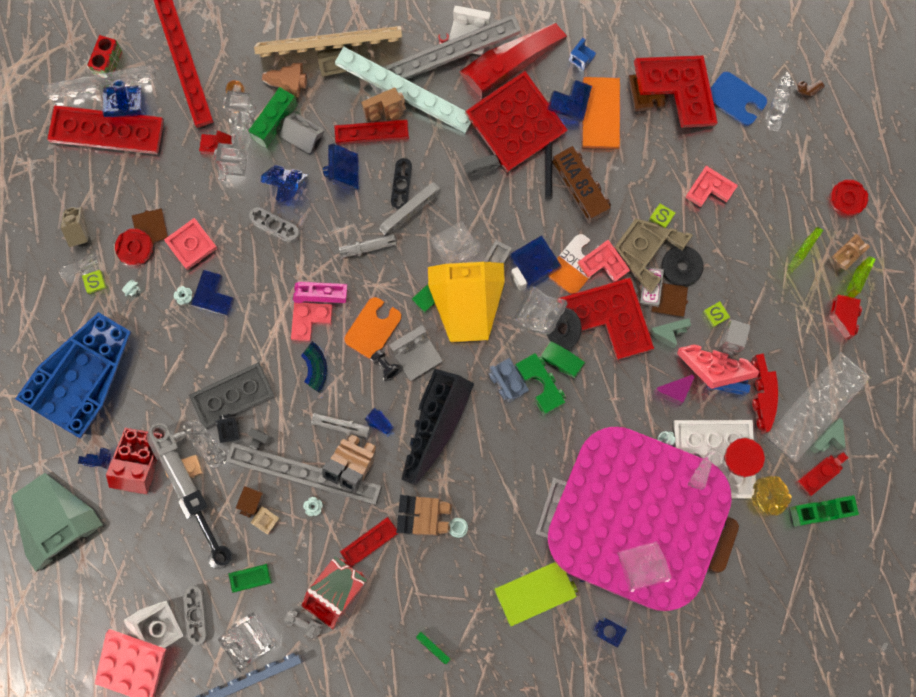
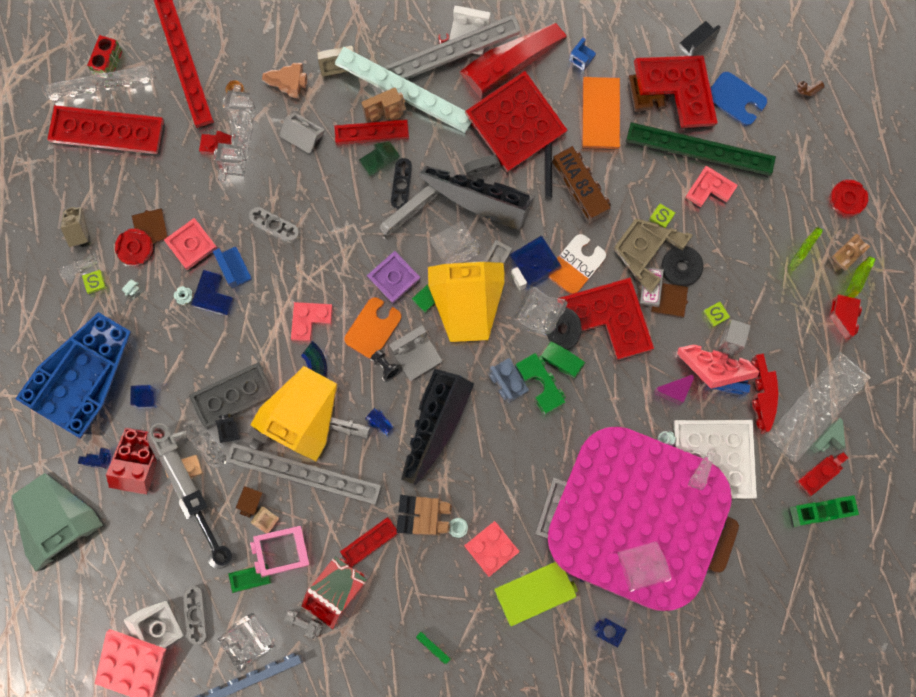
clear blue plate [102,80,142,117] -> none
green arch [248,87,298,148] -> none
tan plate [254,26,402,57] -> none
clear blue plate [261,165,308,202] -> none
dark pink plate [293,282,347,303] -> none
light aqua plate [303,497,323,516] -> none
hips [322,434,376,494] -> none
clear blue plate [323,143,359,191] -> none
light grey pin [339,234,396,259] -> none
clear blue plate [547,80,592,122] -> none
coral plate [577,240,630,282] -> none
sand green slope [650,318,691,349] -> none
red tile [724,438,765,478] -> none
clear yellow plate [752,476,791,516] -> none
clear animal [766,72,794,130] -> none
none -> clear blue panel [130,385,156,409]
none -> blue panel [213,247,252,289]
none -> yellow wedge [250,366,338,462]
none -> bright pink window [250,526,309,578]
none -> clear green slope [359,141,400,176]
none -> medium lavender plate [367,251,420,304]
none -> black wedge [419,166,535,230]
none -> coral plate [464,521,519,577]
none -> dark green plate [626,122,776,176]
none -> black panel [678,21,721,56]

